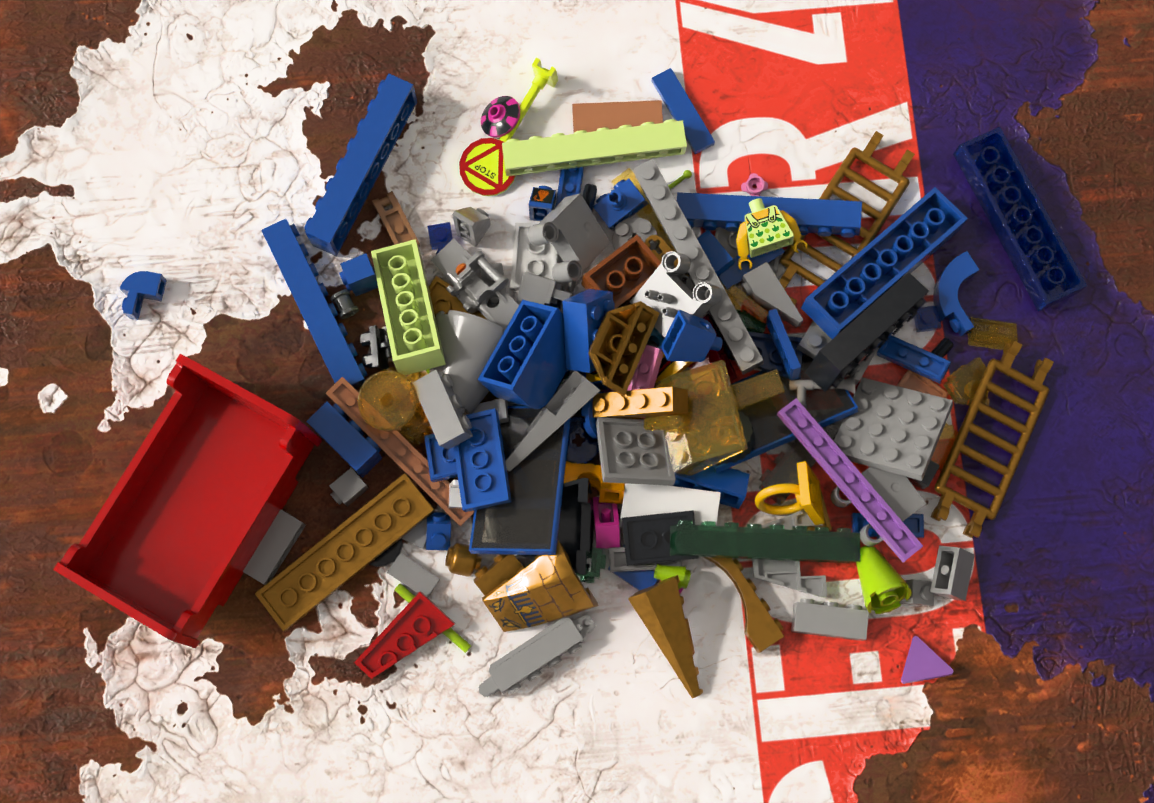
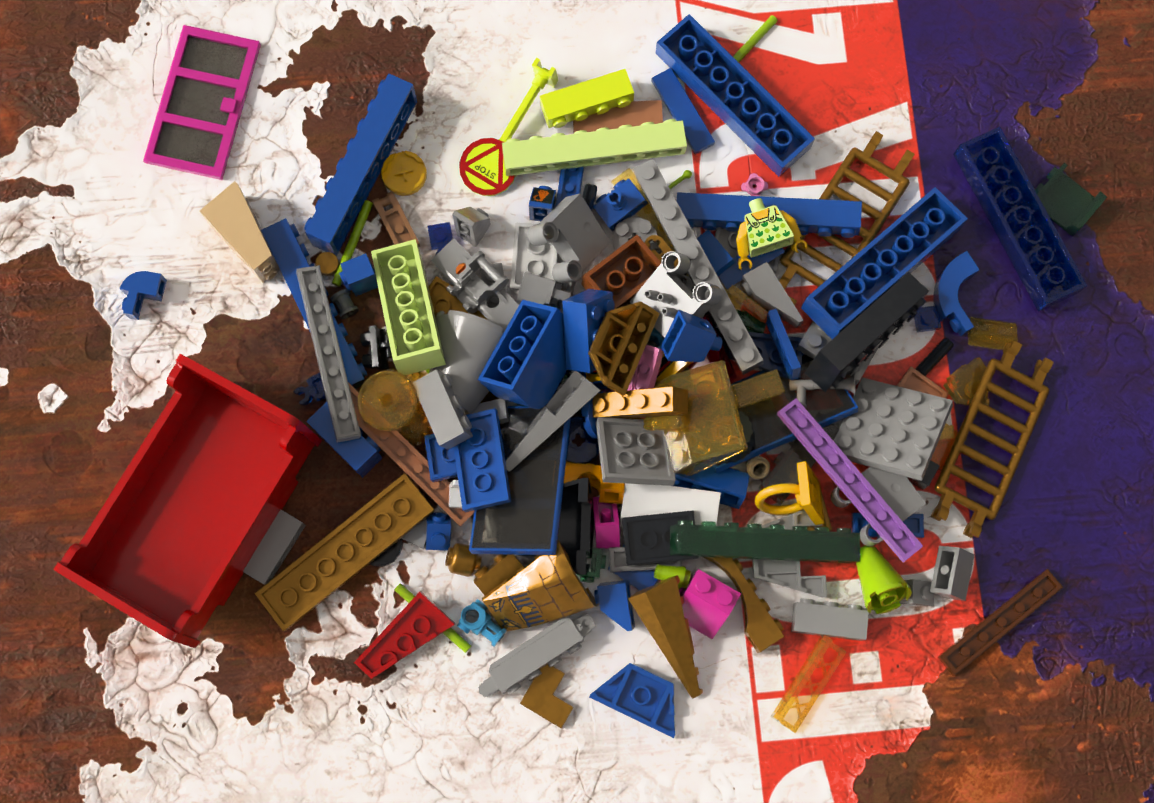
light grey brick [330,468,369,507] -> none
light grey tile [387,553,440,597] -> none
dish [481,96,520,138] -> none
blue tile [877,335,951,384] -> none
medium lavender piece [901,636,953,684] -> none
none -> door [143,25,261,180]
none -> tan slope [200,181,280,283]
none -> clear blue plate [294,372,326,406]
none -> light grey tile [296,265,361,442]
none -> pearl gold tile [315,252,339,276]
none -> lime bar [332,200,373,286]
none -> yellow tile [381,151,427,196]
none -> dark azure connector [457,599,507,647]
none -> pearl gold tile [520,664,574,728]
none -> neon yellow brick [540,69,634,128]
none -> blue wing [589,663,675,738]
none -> blue slope [594,580,635,631]
none -> blue brick [655,14,815,177]
none -> dark pink slope [682,569,741,639]
none -> lime bar [733,15,778,62]
none -> dark tan cone [744,455,770,479]
none -> fence [770,635,846,733]
none -> reddish brown tile [938,569,1063,676]
none -> clear green panel [1030,163,1107,237]

